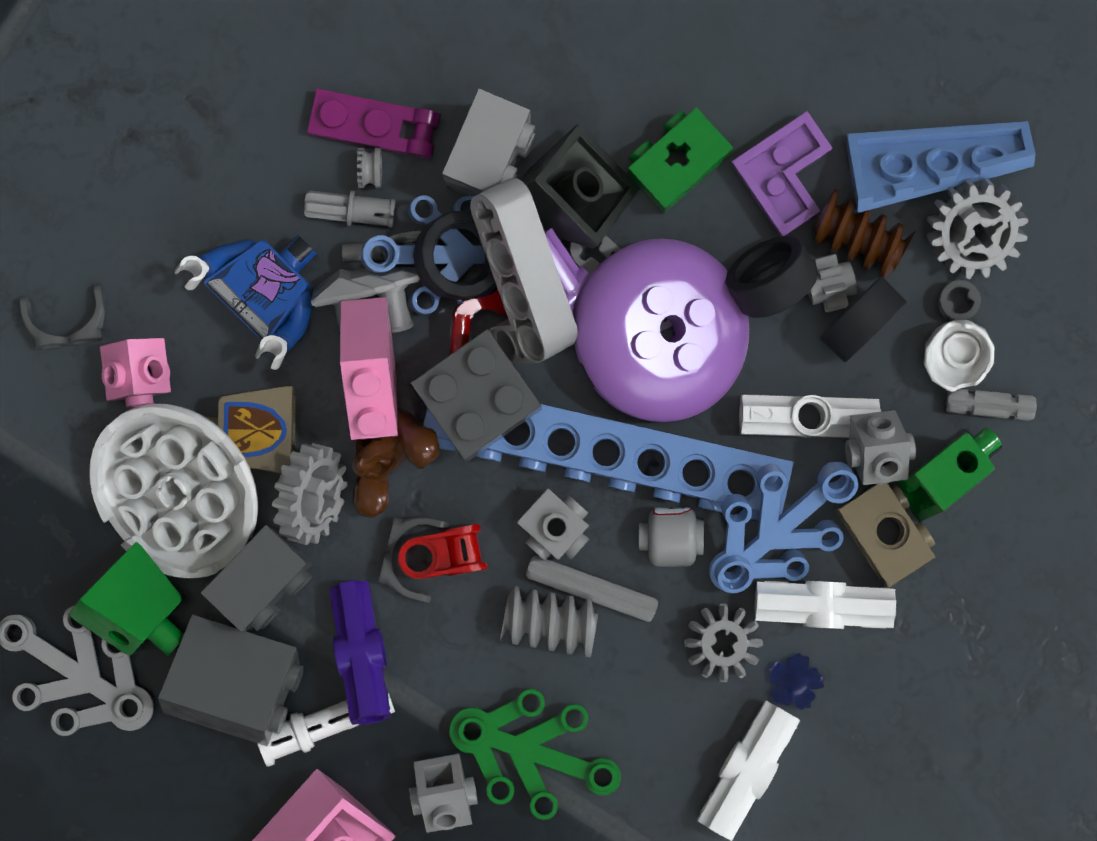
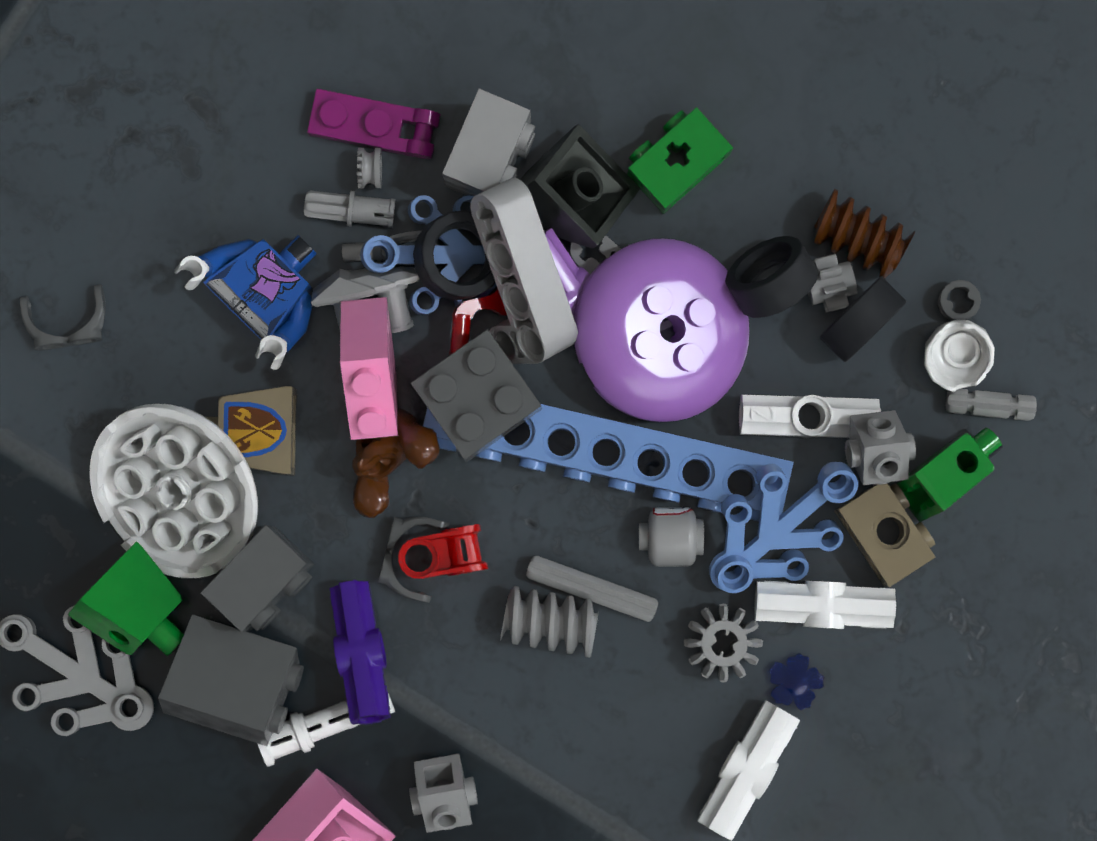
bright pink brick [100,338,171,408] -> none
light grey gear [272,443,347,545] -> none
green plant [450,689,621,820] -> none
light grey brick [517,489,589,560] -> none
medium lavender plate [731,111,833,236] -> none
medium blue wing [846,121,1036,213] -> none
light grey gear [926,178,1028,279] -> none

